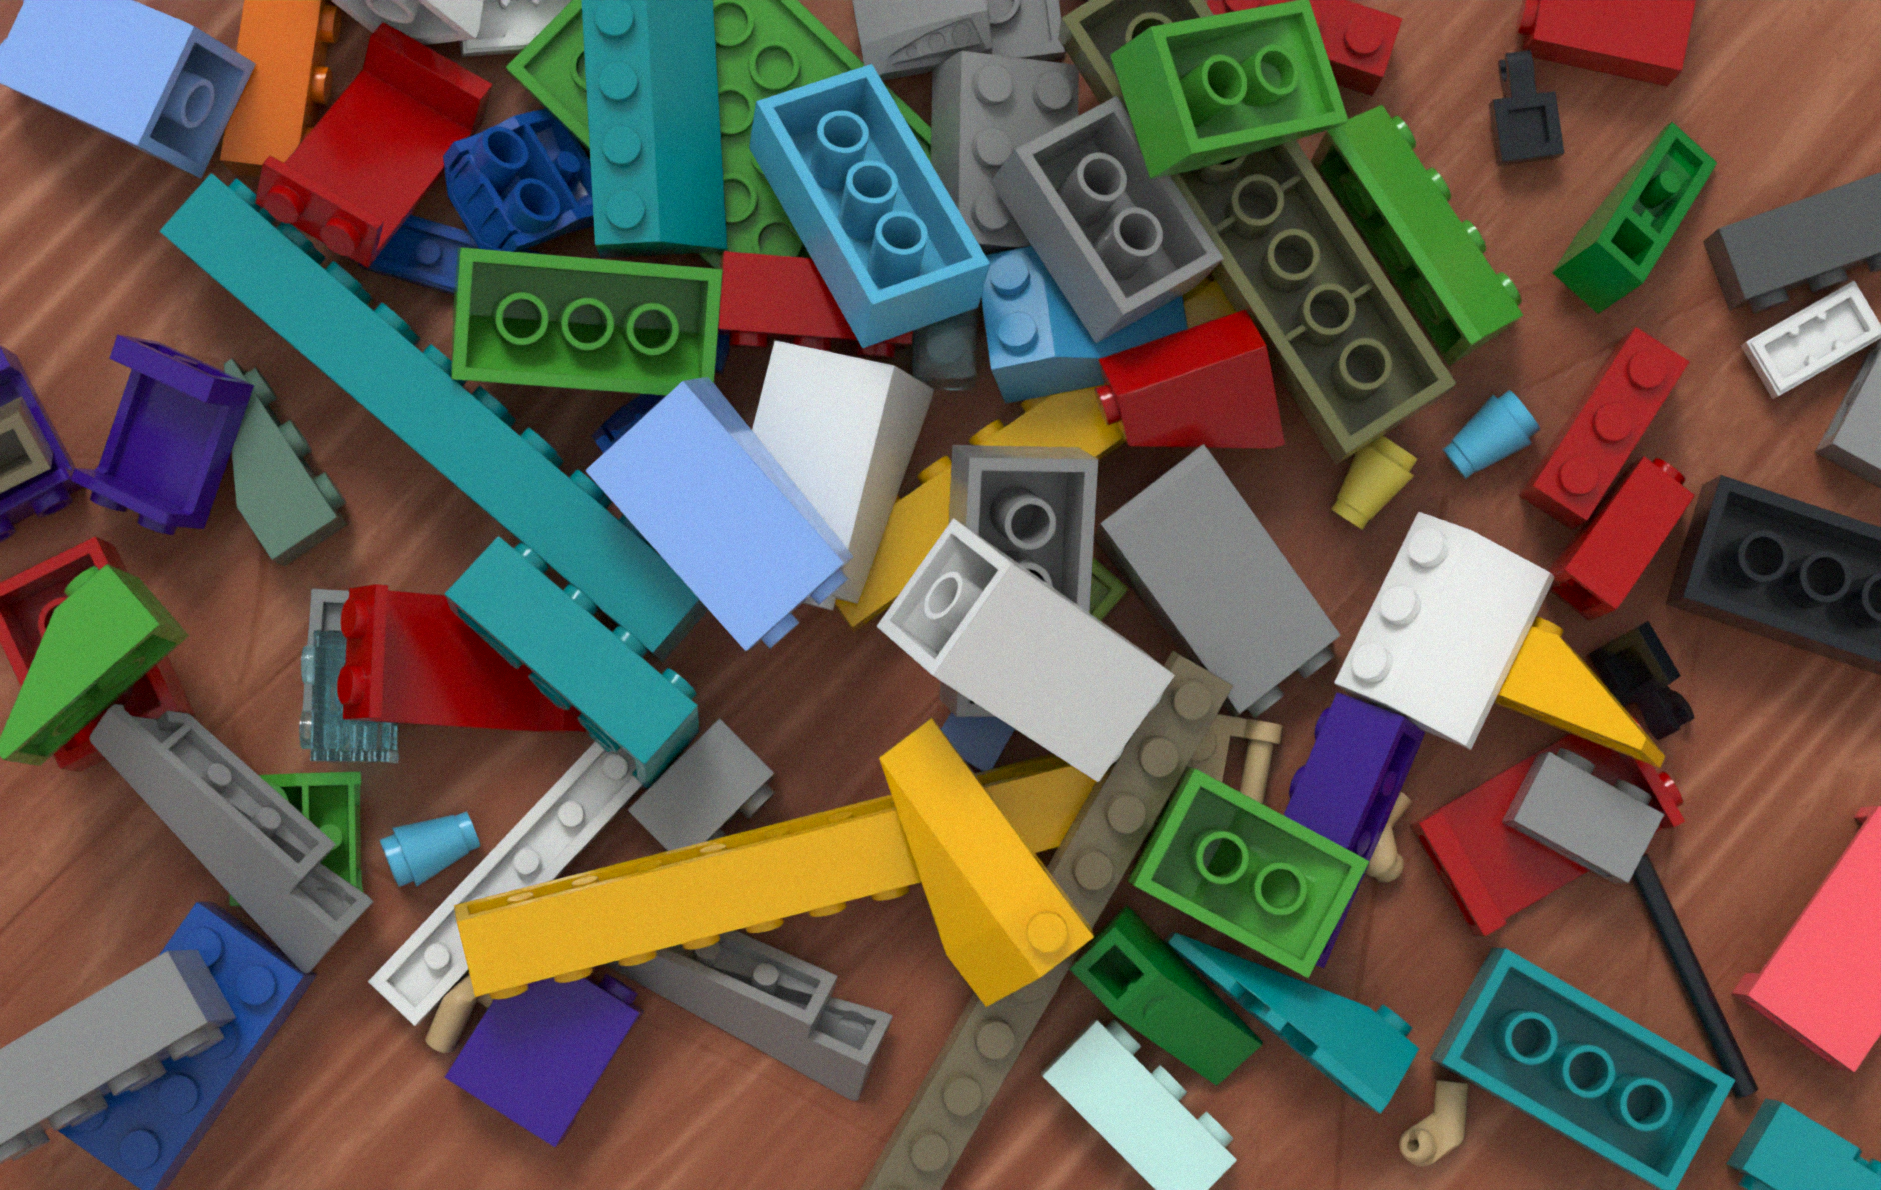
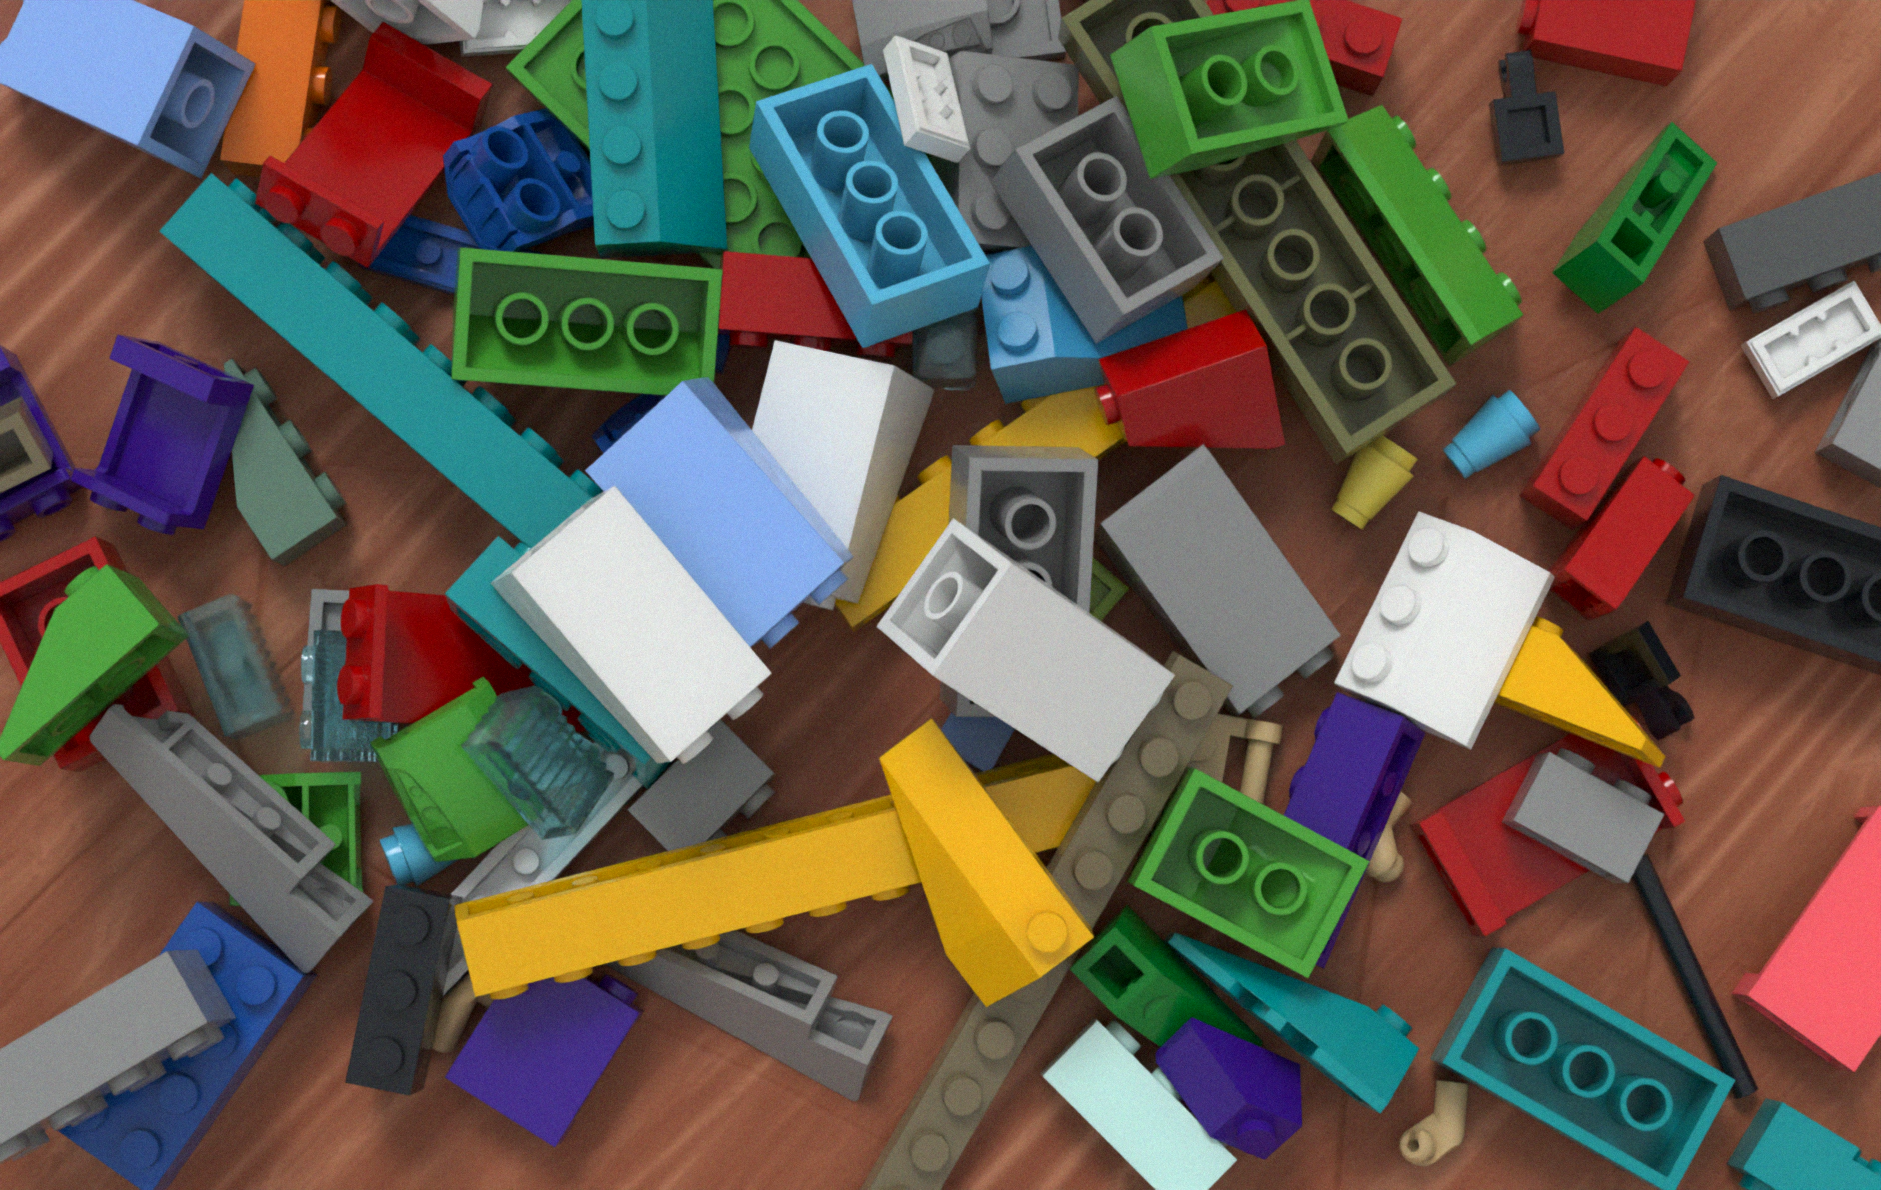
none -> clear light blue brick [177,594,295,740]
none -> black brick [345,884,463,1096]
none -> bright green slope [370,676,547,862]
none -> clear light blue brick [461,685,614,840]
none -> white slope [490,486,772,764]
none -> white plate [883,36,970,163]
none -> dark purple slope [1156,1017,1302,1160]

